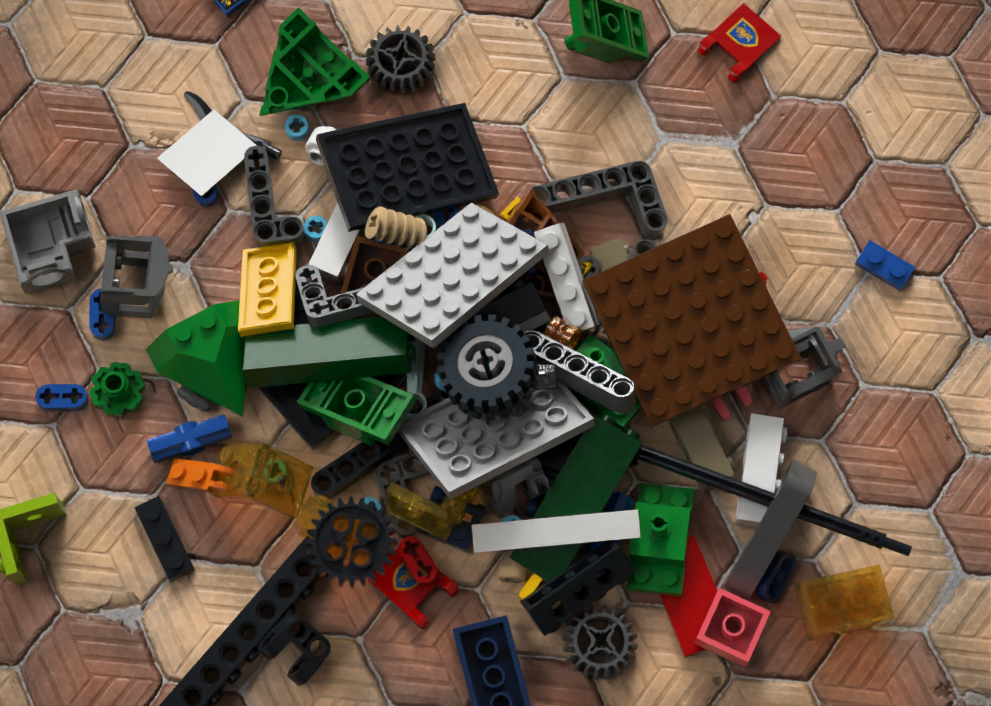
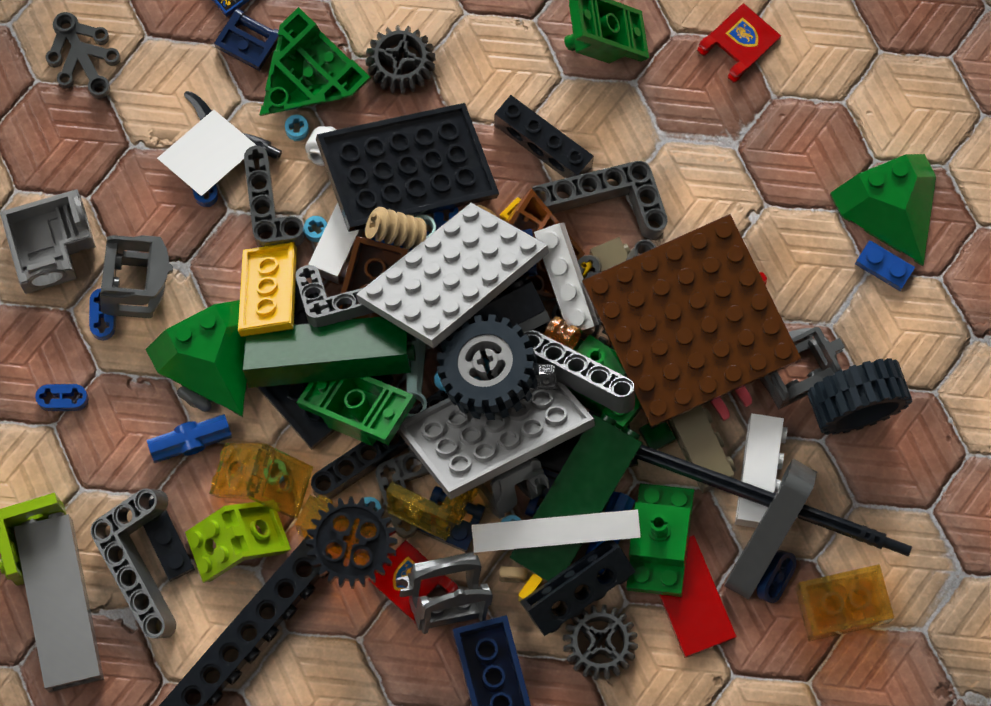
green plant [89,362,146,418] -> none
orange hinge [166,458,235,493] -> none
black piece [258,614,331,686] -> none
red beam [399,536,438,586] -> none
coral brick [694,588,771,667] -> none
none -> light grey brick [14,512,104,692]
none -> dark grey plant [46,12,121,99]
none -> dark grey beam [91,489,176,638]
none -> lime bracket [185,500,291,583]
none -> dark blue plate [214,9,279,71]
none -> dark grey animal [396,552,493,634]
none -> black brick [494,95,594,178]
none -> dark green tile [639,422,676,450]
none -> black wheel [807,358,912,435]
none -> green wedge [830,154,936,266]

